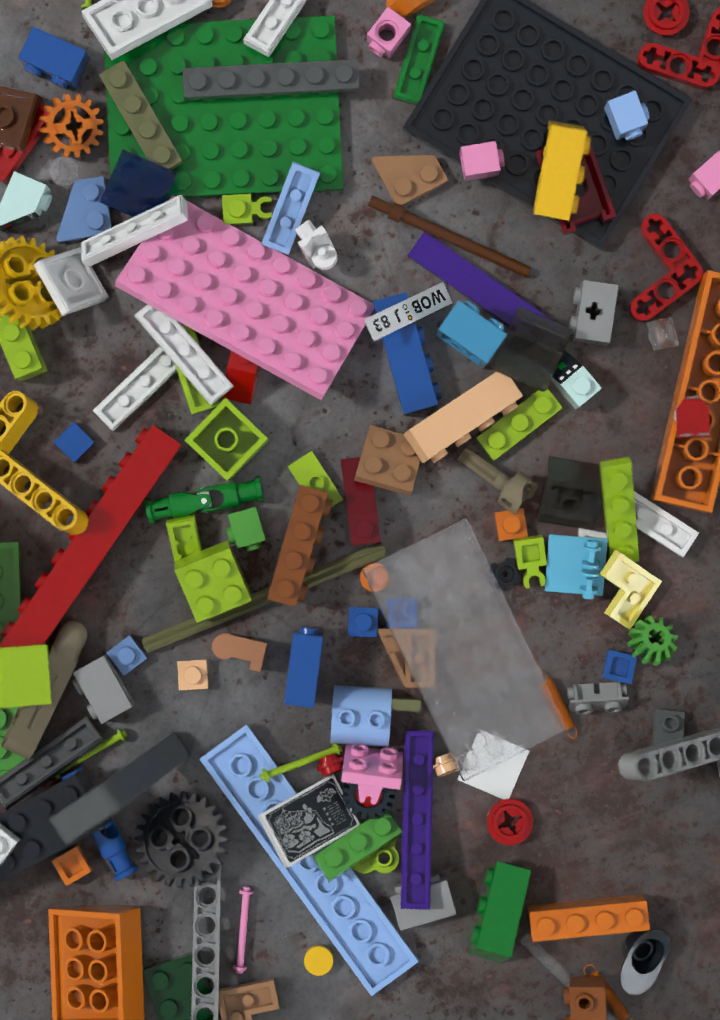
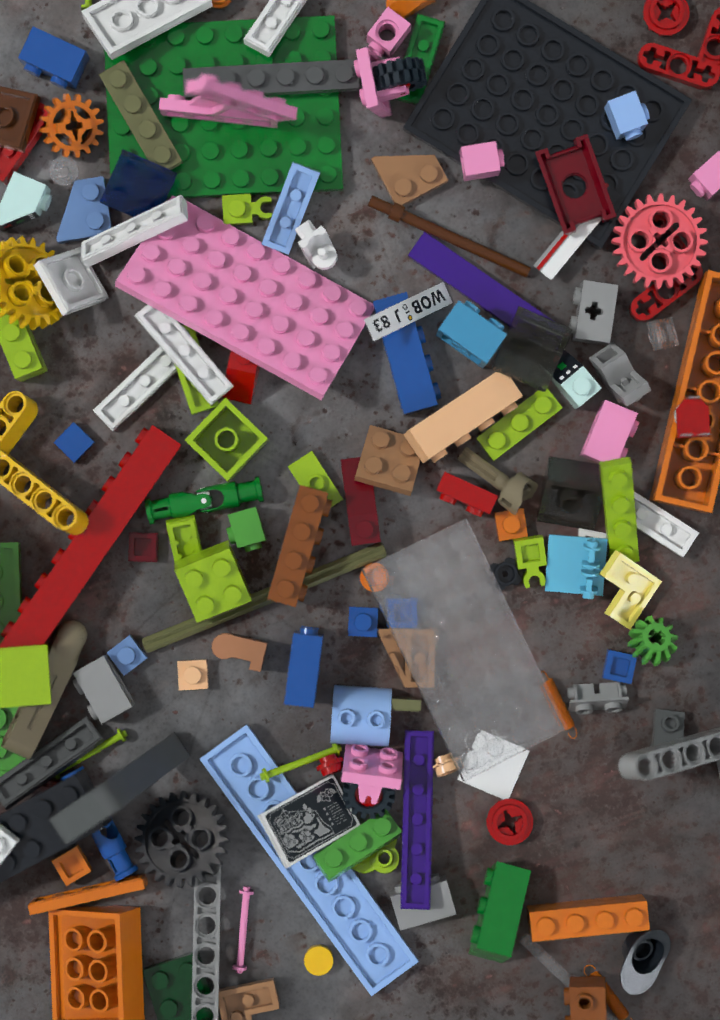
yellow wedge [533,120,591,220] -> none
none -> orange tile [28,873,148,915]
none -> dark red tile [128,532,159,562]
none -> bright pink plate [159,75,297,128]
none -> plate [354,47,427,118]
none -> red piece [435,472,498,517]
none -> white sticker [534,181,621,279]
none -> bright pink brick [580,400,639,463]
none -> light grey brick [589,342,651,406]
none -> coral gear [611,193,708,290]

